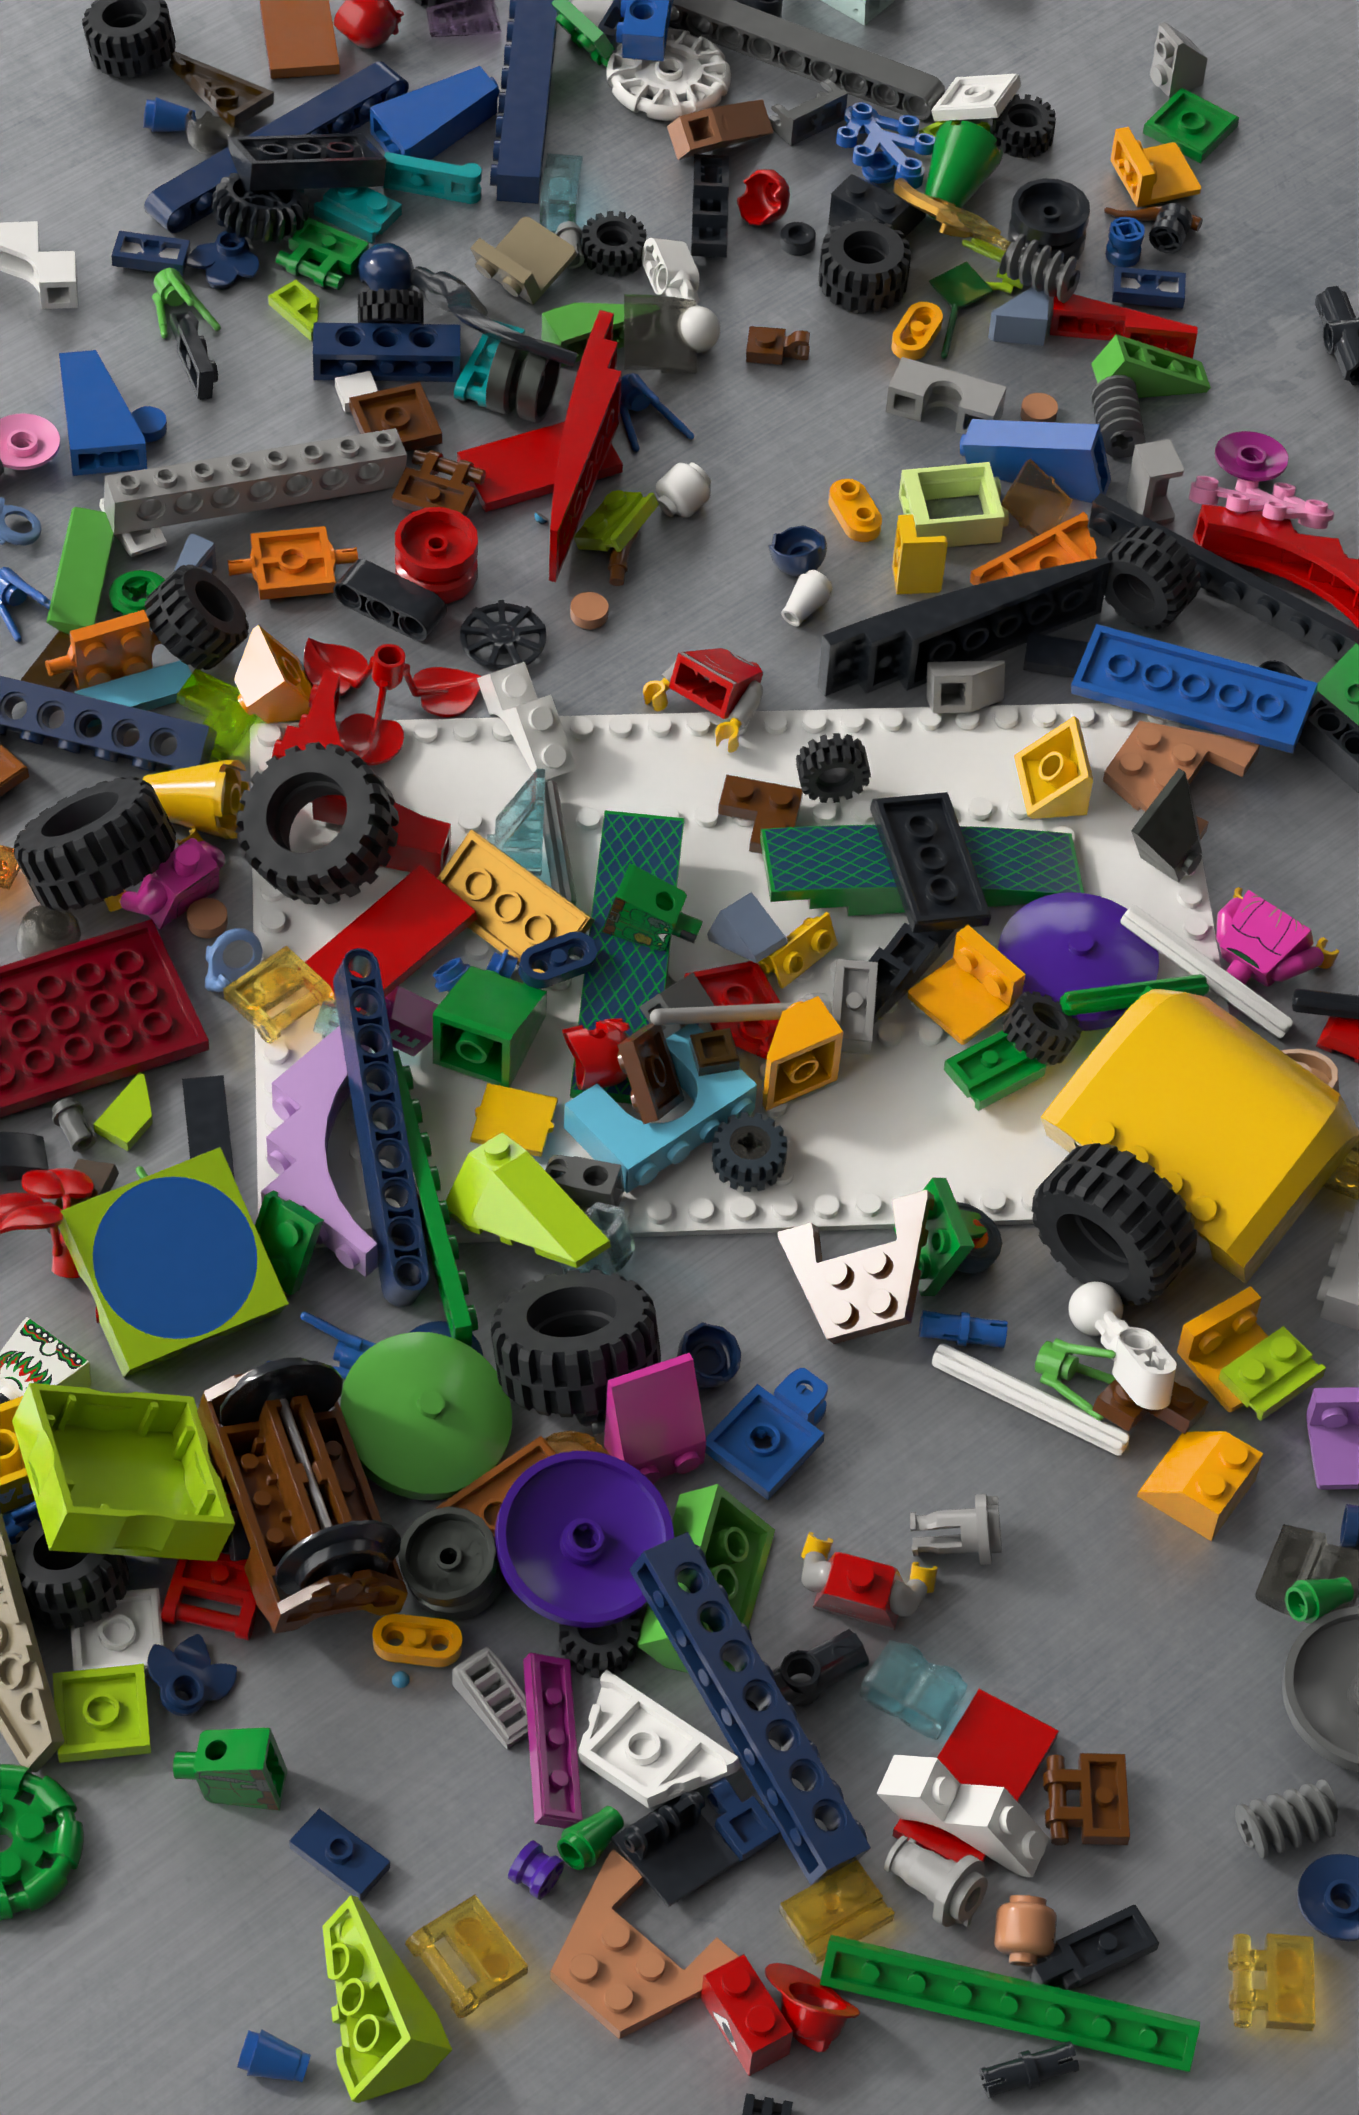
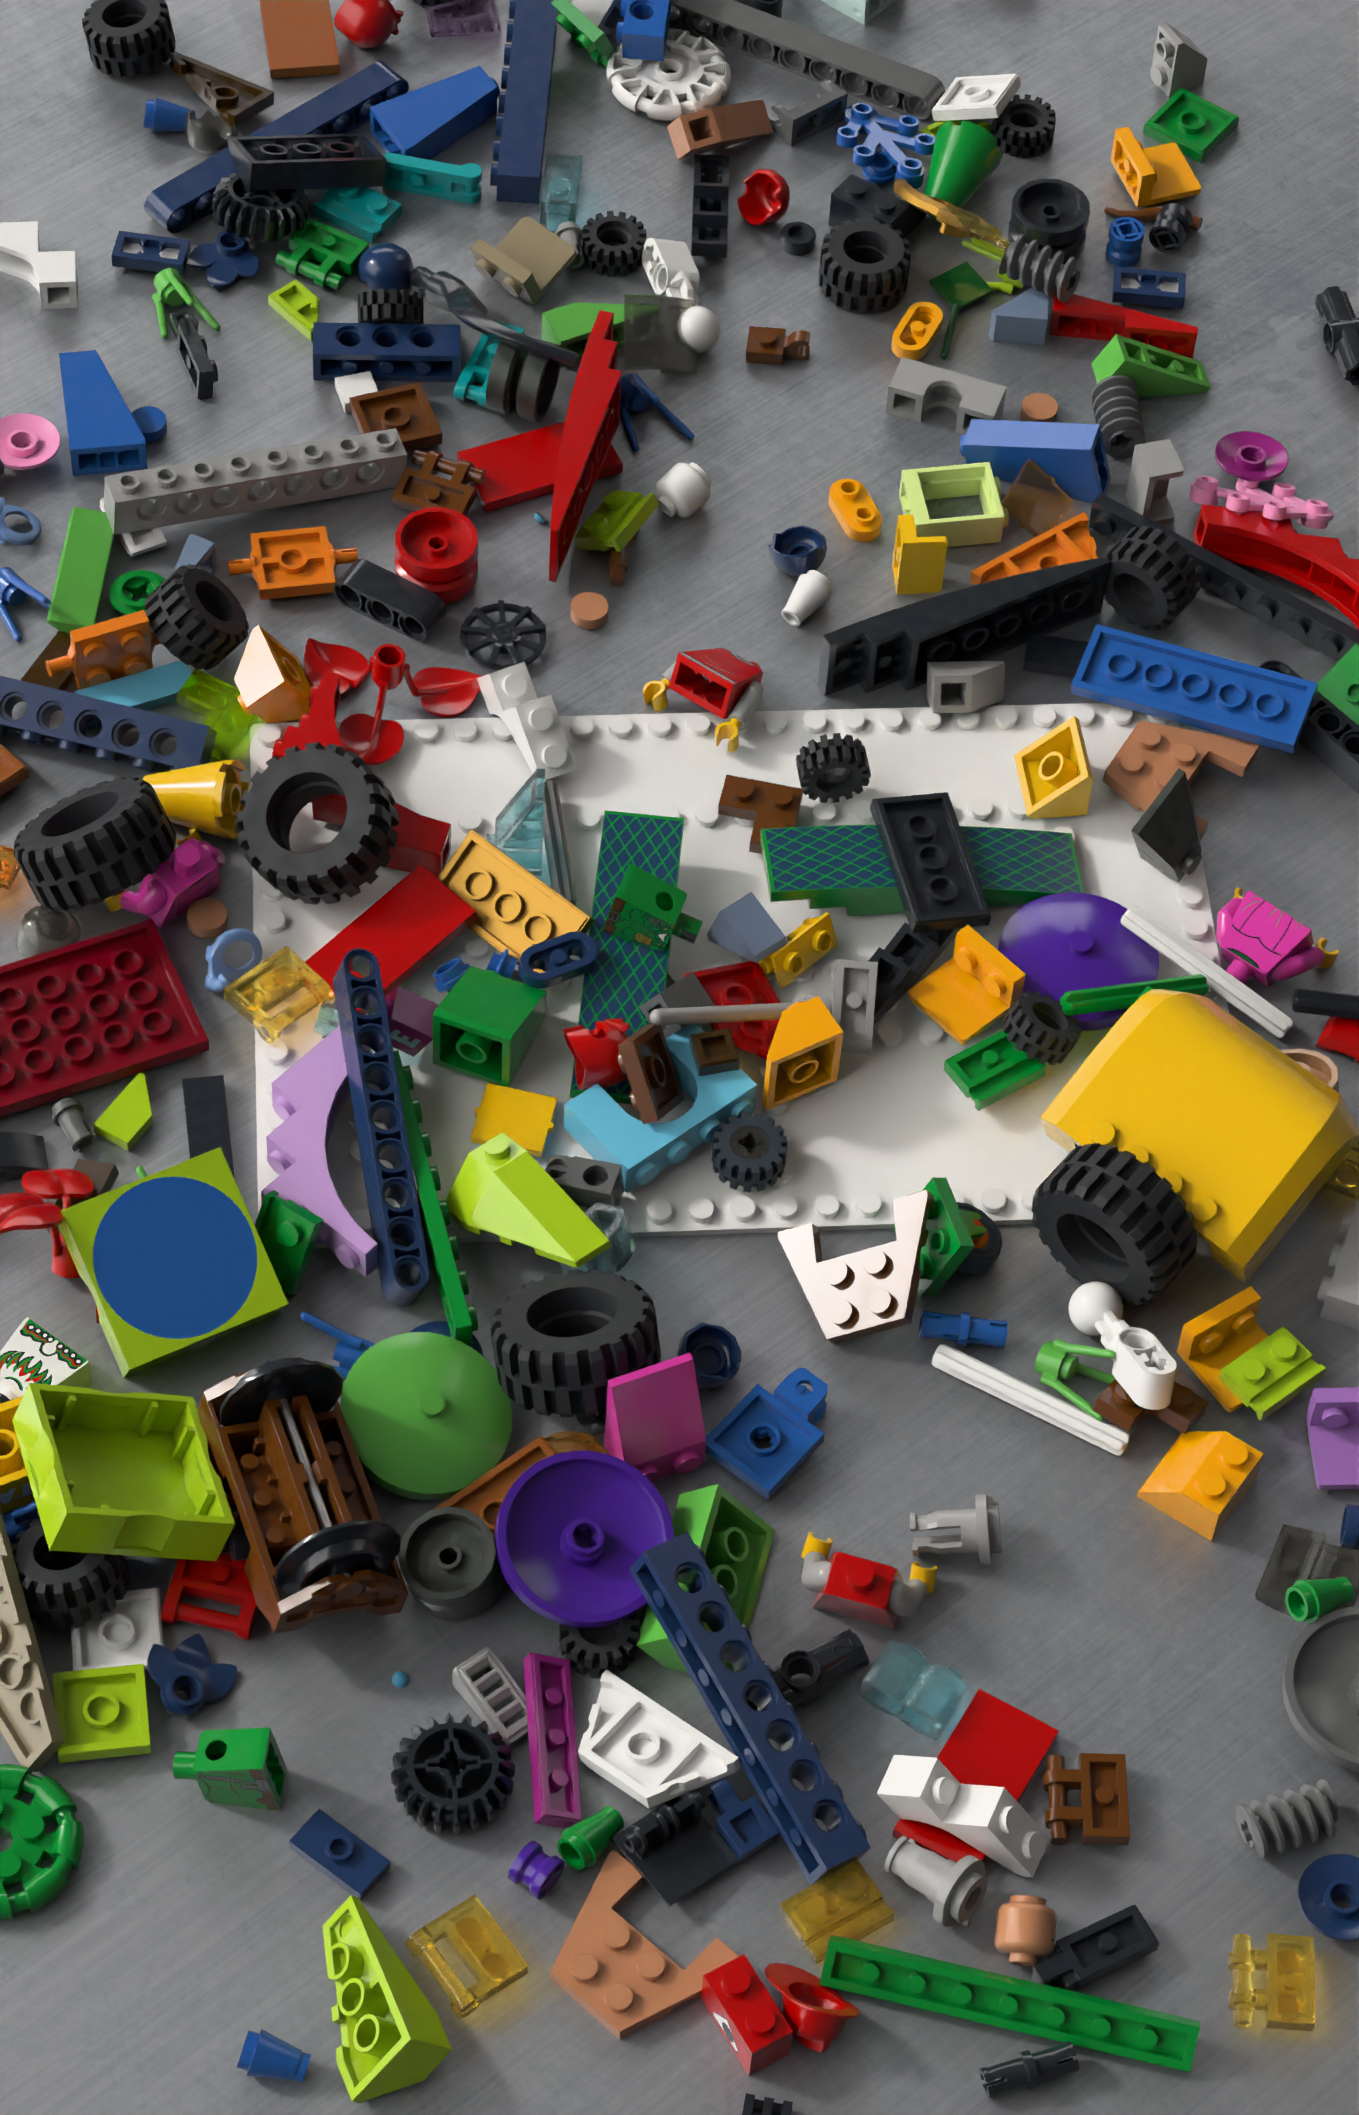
light orange plate [372,1614,462,1667] -> none
none -> black gear [391,1712,515,1836]

